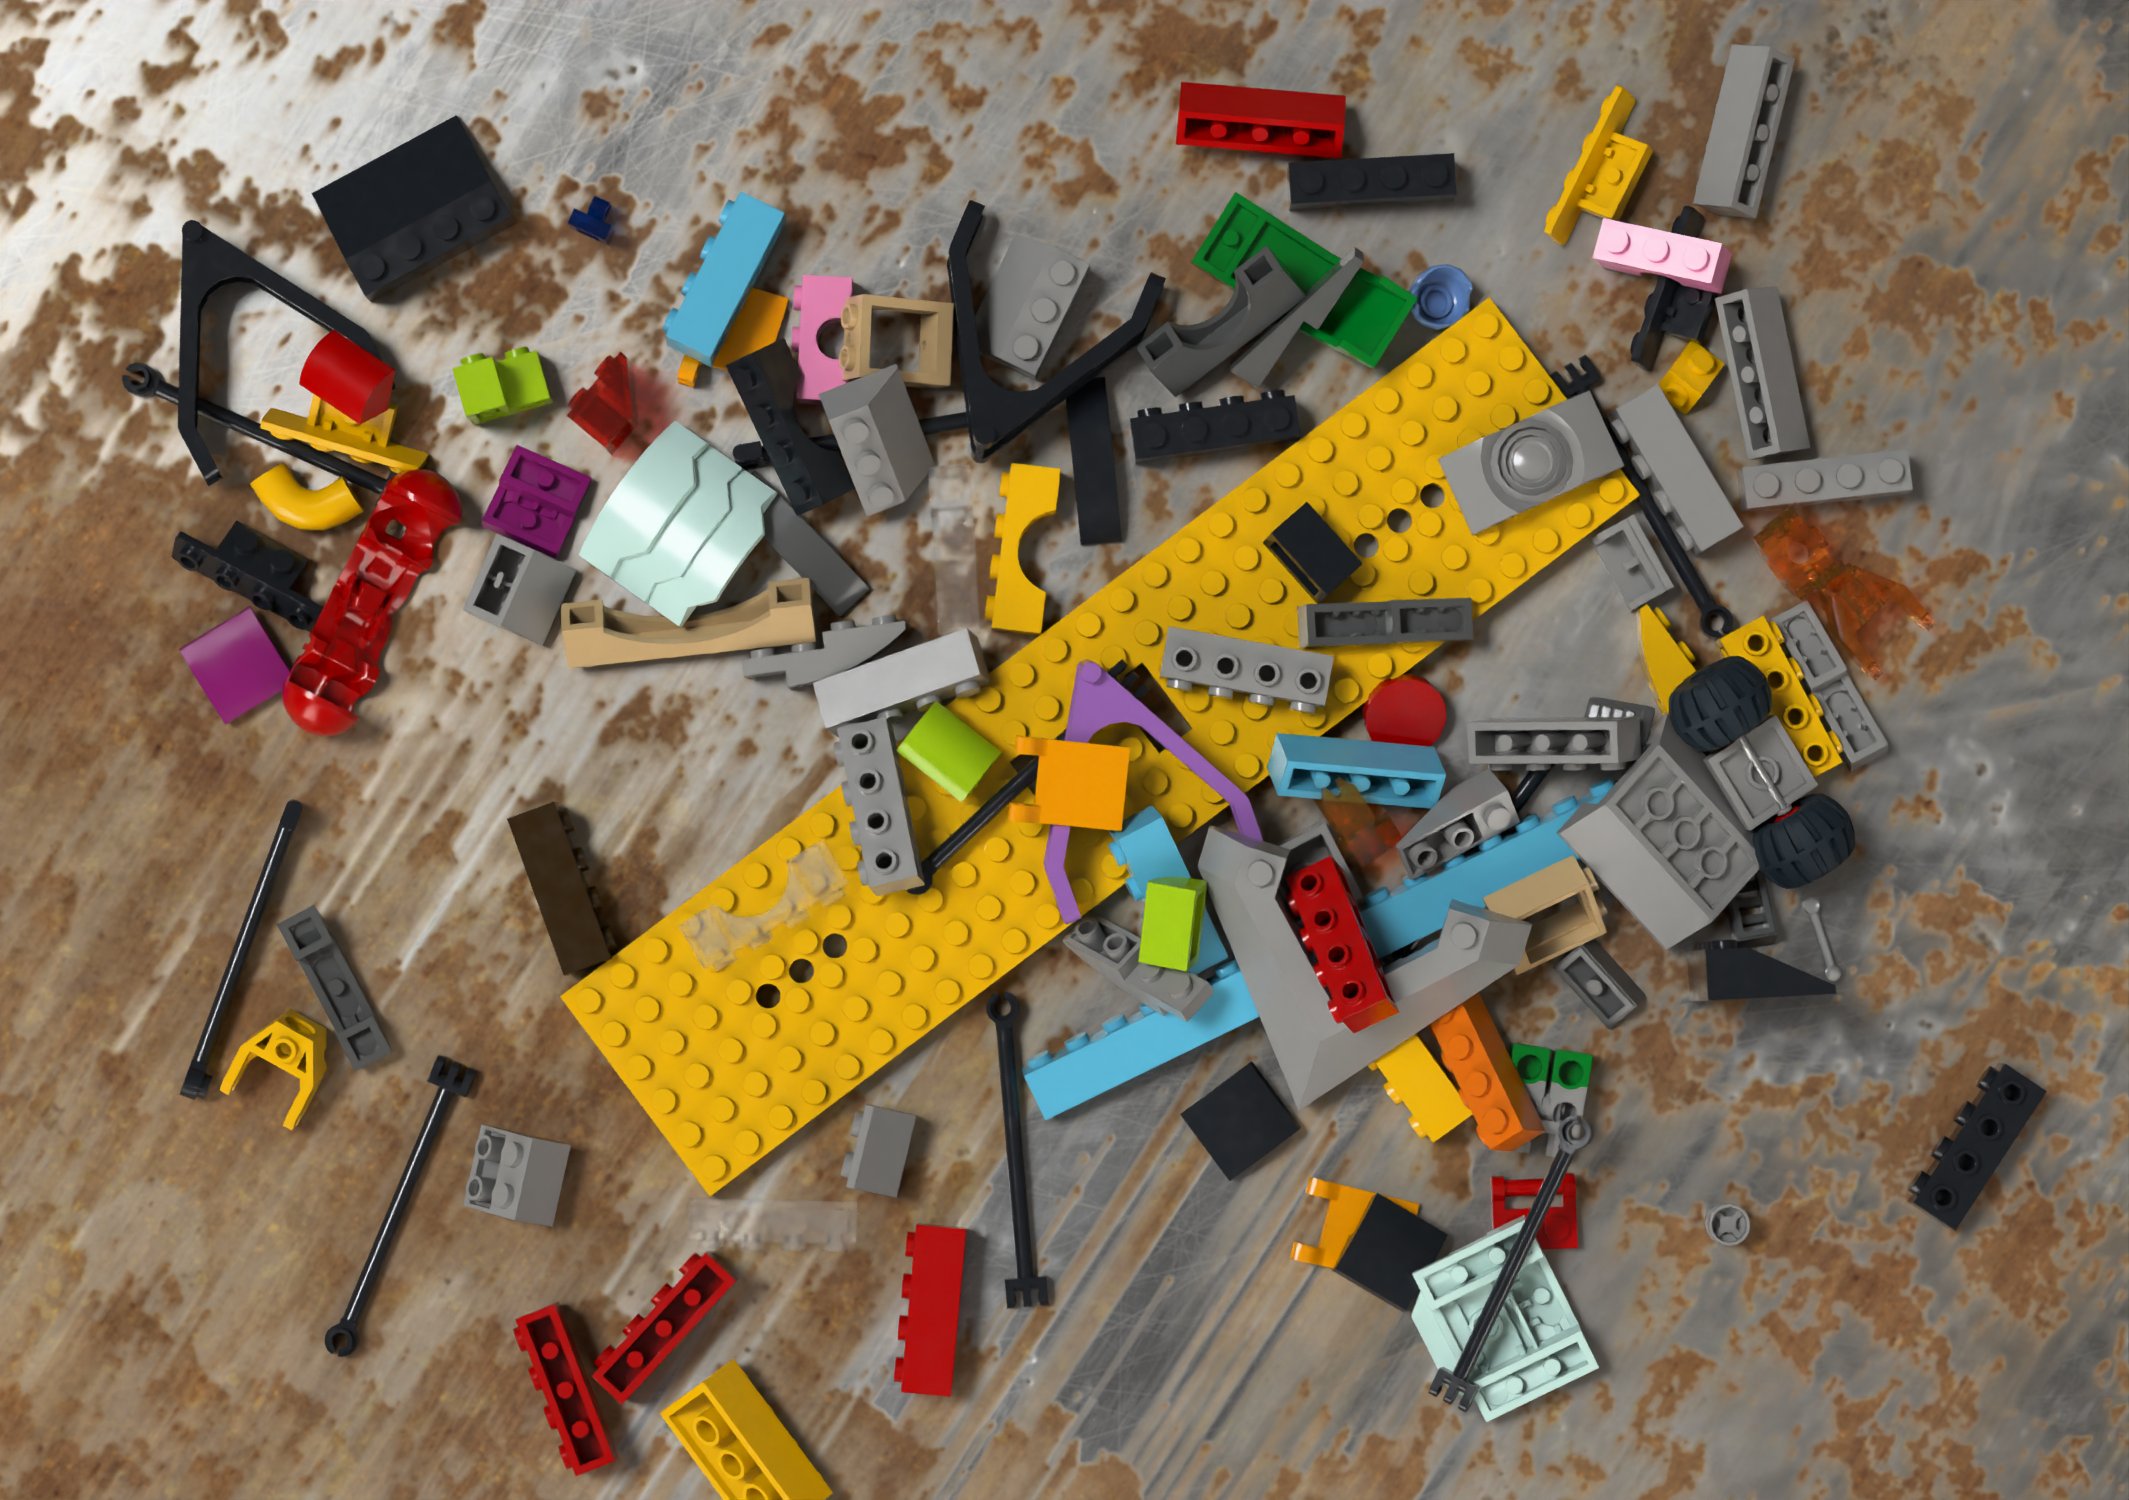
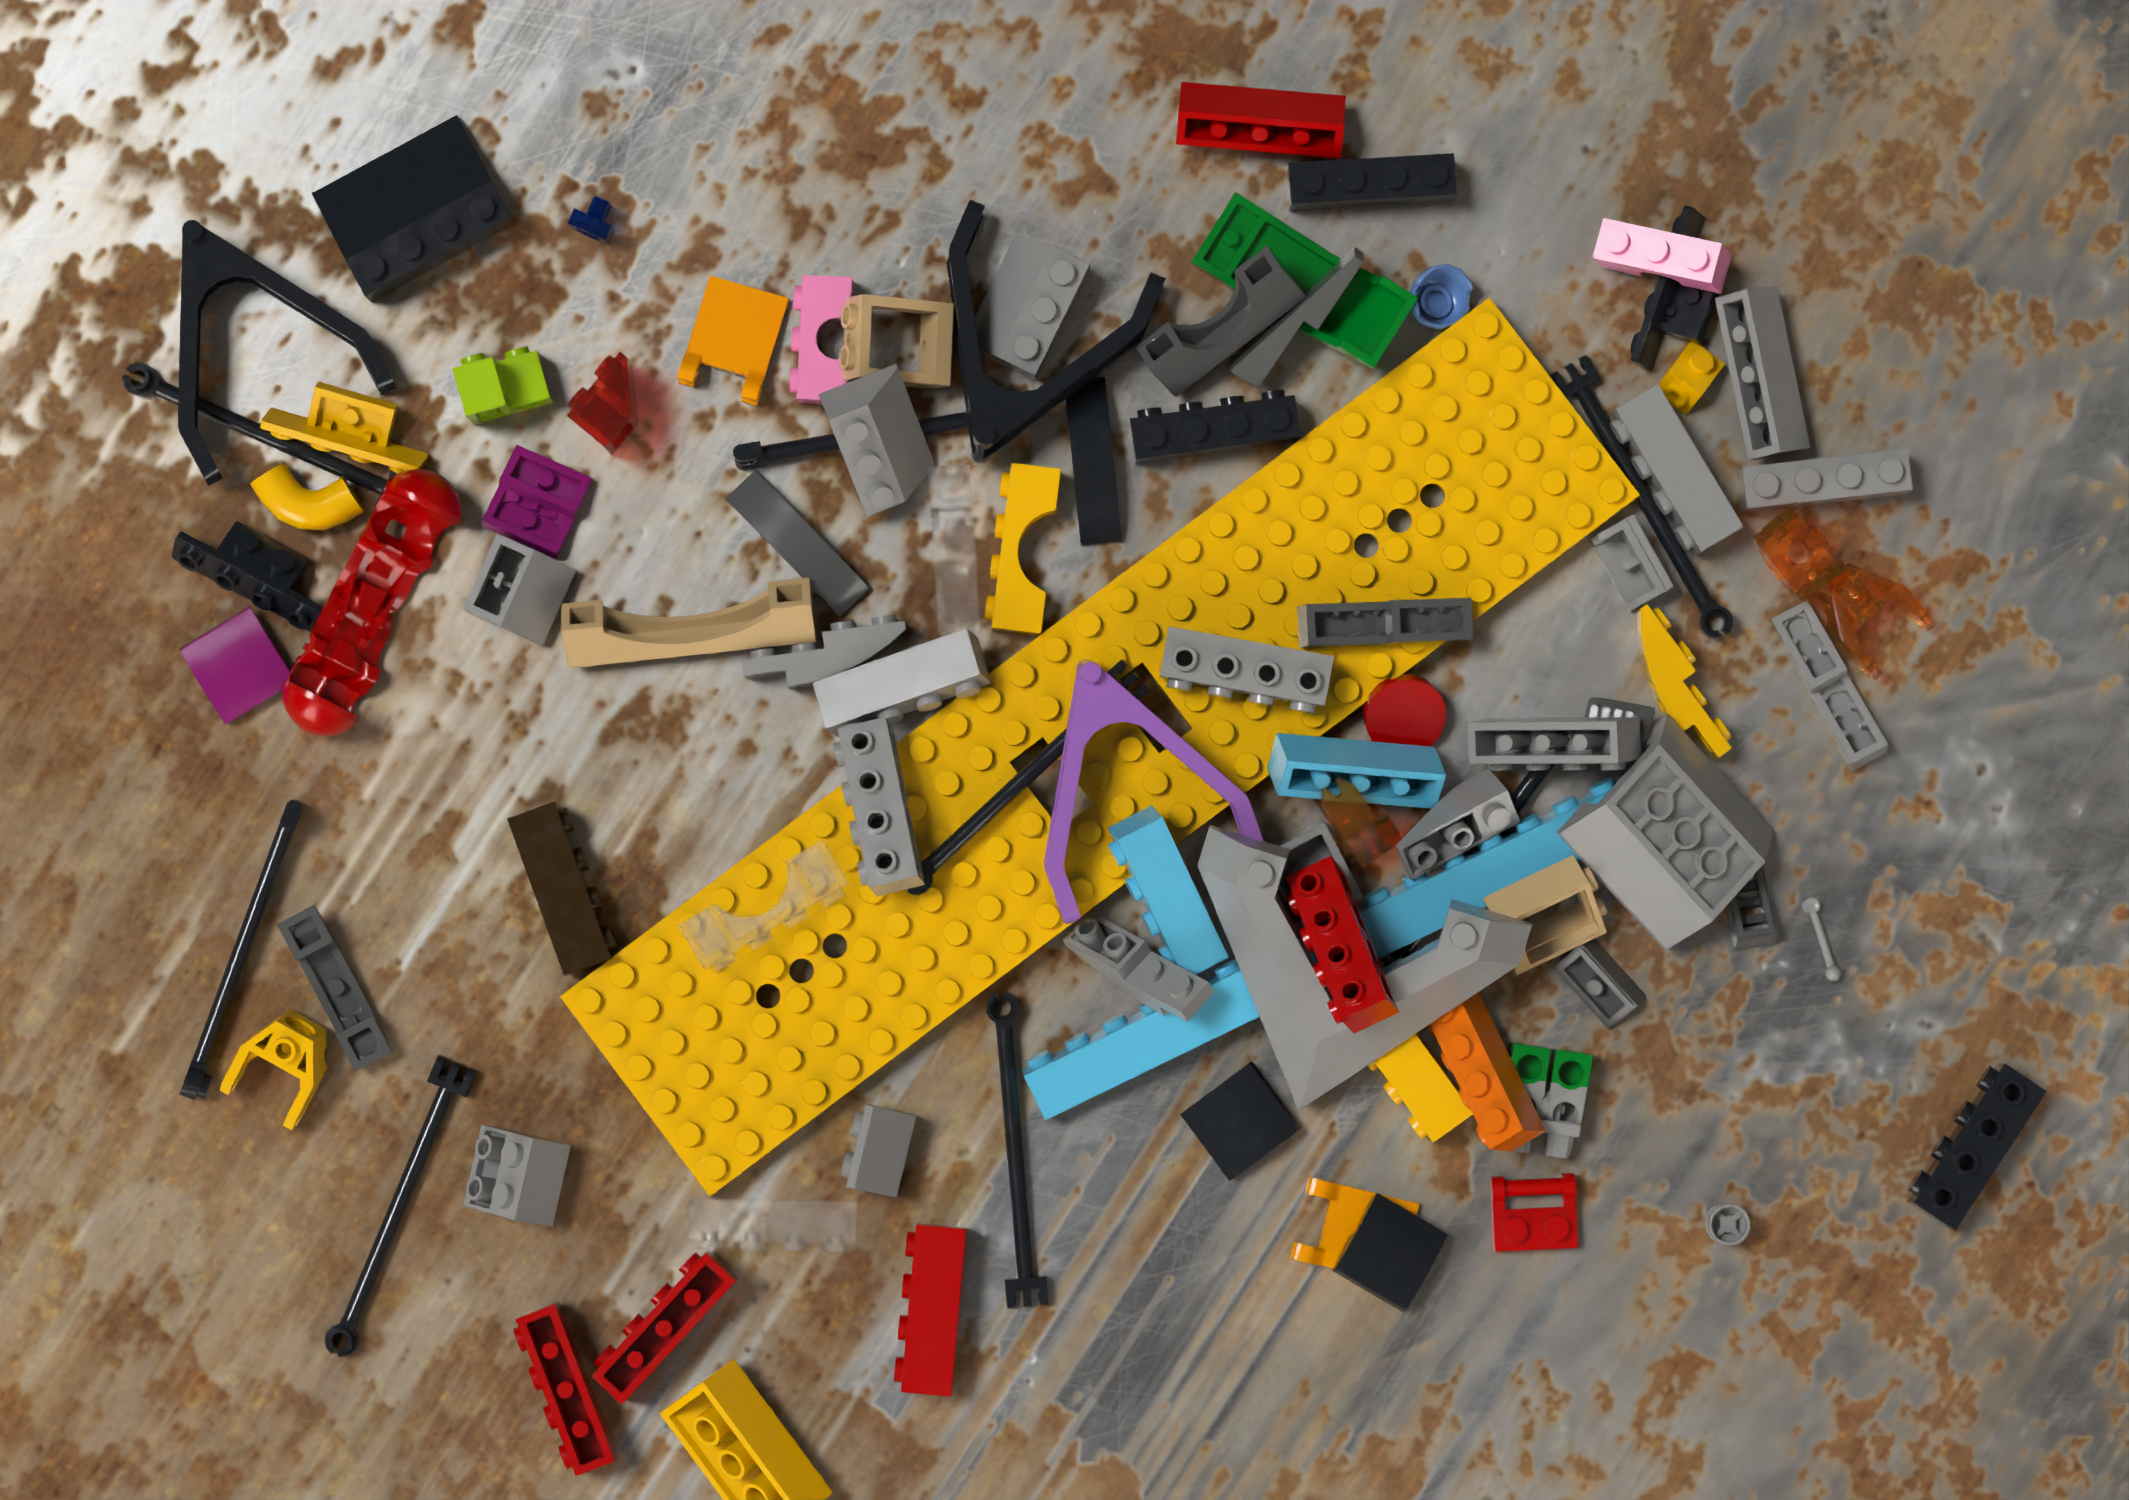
red brick [299,330,395,424] -> none
light aqua slope [579,421,778,628] -> none
medium azure brick [662,191,786,367] -> none
black arch [726,338,855,516] -> none
lime brick [896,701,1002,802] -> none
light orange flag [1007,735,1130,831] -> none
lime brick [1138,877,1208,971] -> none
black brick [1263,502,1363,604] -> none
light aqua slope [1411,1215,1599,1422] -> none
black hinge [1428,1115,1594,1413] -> none
light grey slope [1438,390,1624,535] -> none
yellow bracket [1544,85,1653,246] -> none
black plate [1668,656,1855,889] -> none
black slope [1687,939,1836,1001] -> none
light grey brick [1693,44,1795,218] -> none
yellow brick [1715,615,1844,777] -> none

